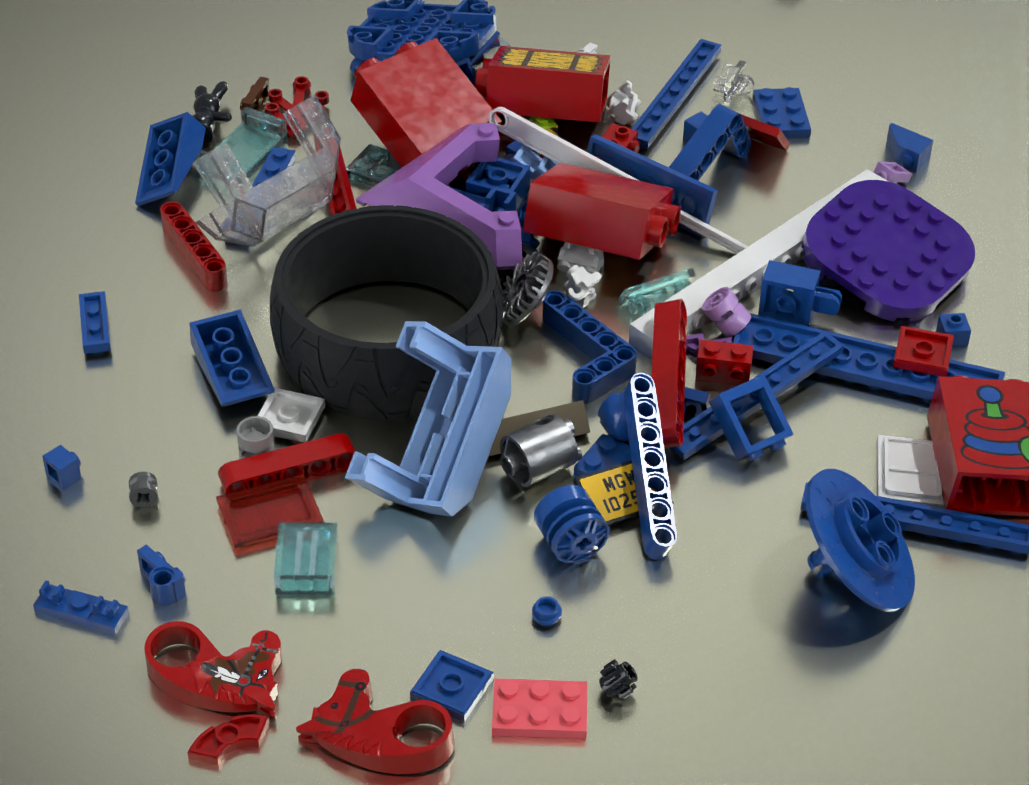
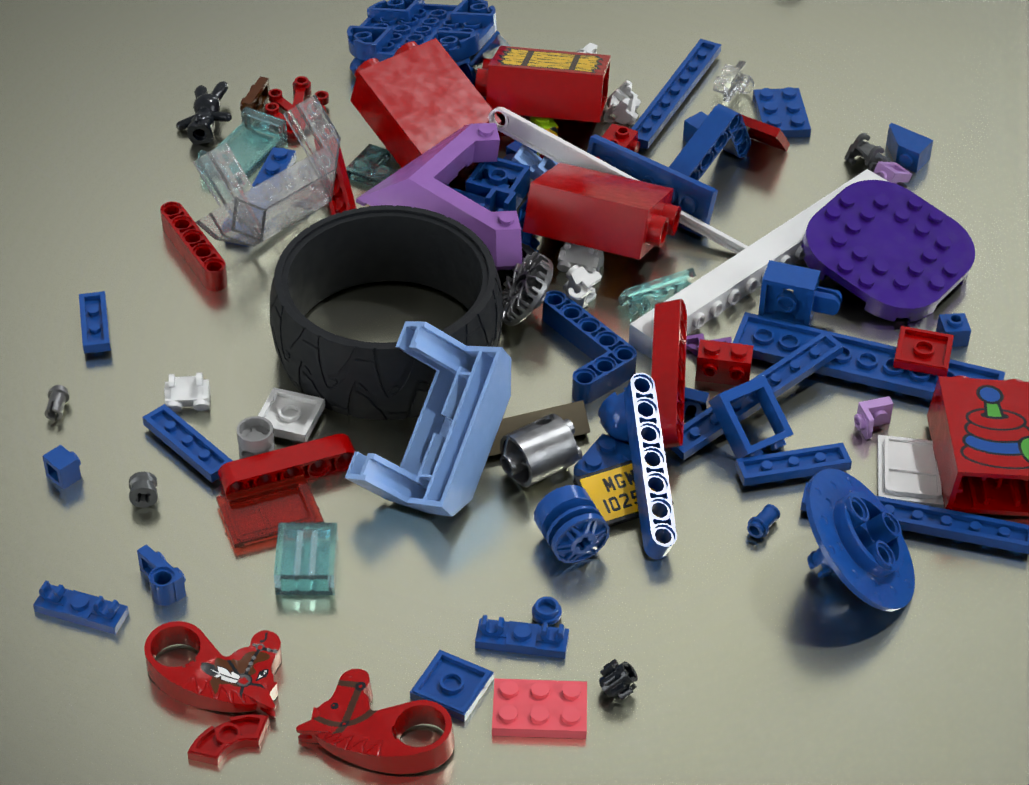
blue slope [135,112,206,206] -> none
blue slope [189,309,275,407] -> none
lavender wheel [702,287,751,337] -> none
none -> flat silver pin [44,385,70,421]
none -> blue plate [142,404,233,483]
none -> white piece [164,372,211,412]
none -> blue plate [475,615,569,659]
none -> blue plate [735,443,852,486]
none -> blue pin [747,504,780,538]
none -> dark grey piece [844,133,891,172]
none -> lavender bracket [854,396,894,439]

